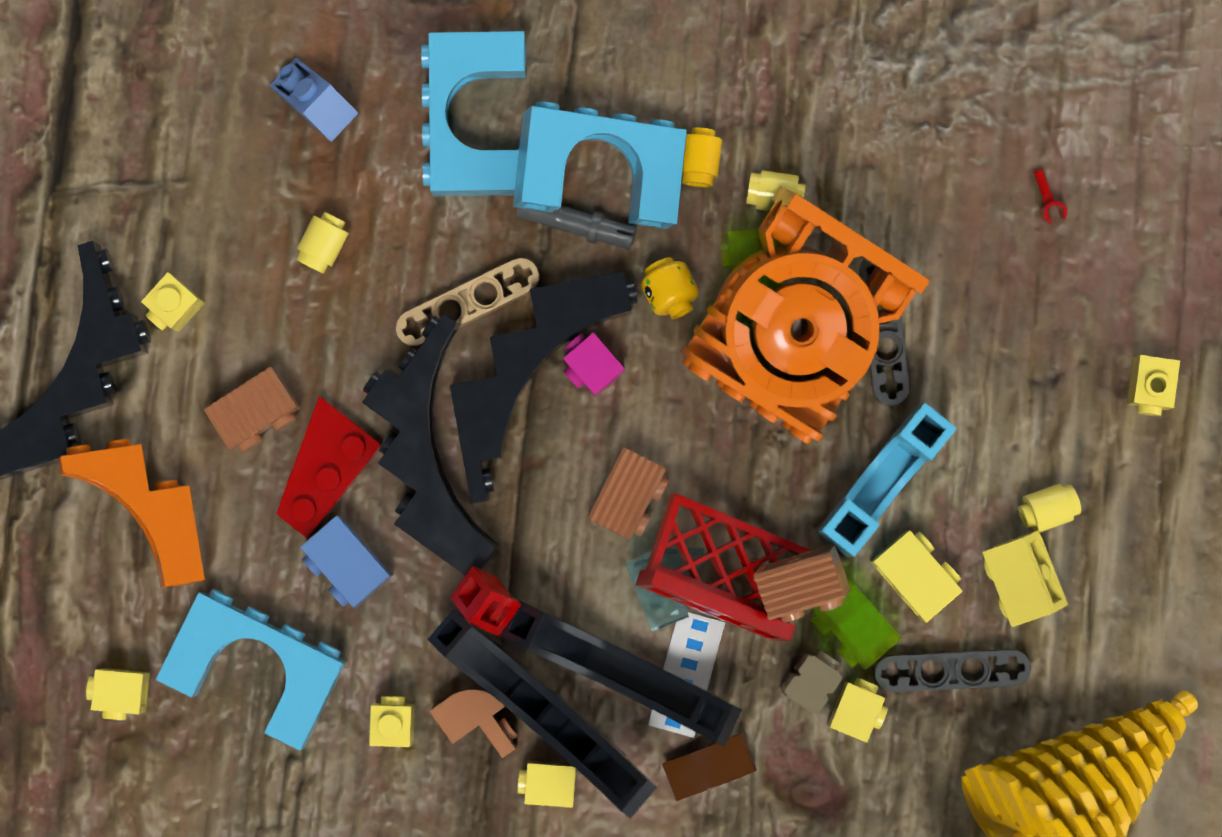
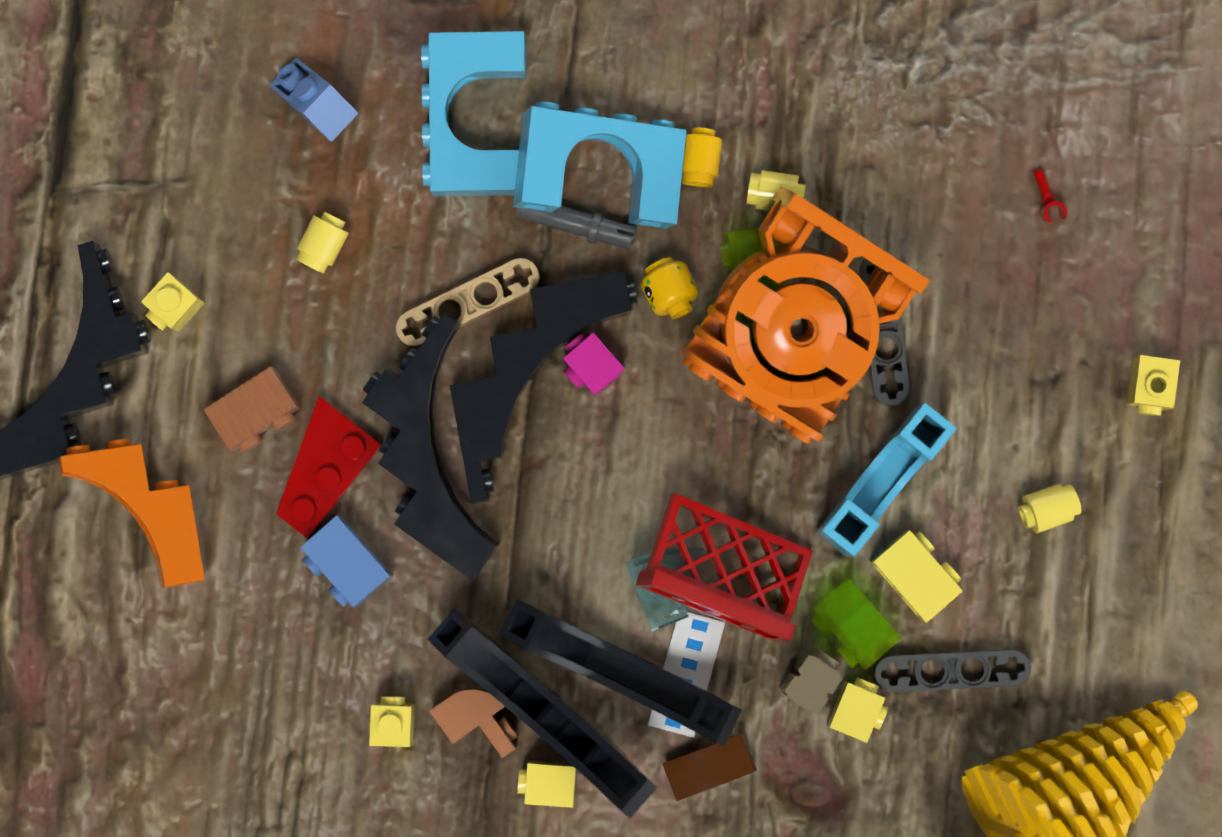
light yellow brick [86,668,150,720] -> none
medium azure arch [156,589,347,751] -> none
red brick [450,566,521,636] -> none
nougat brick [587,447,669,540] -> none
nougat brick [754,544,851,623] -> none
light yellow brick [982,530,1068,627] -> none

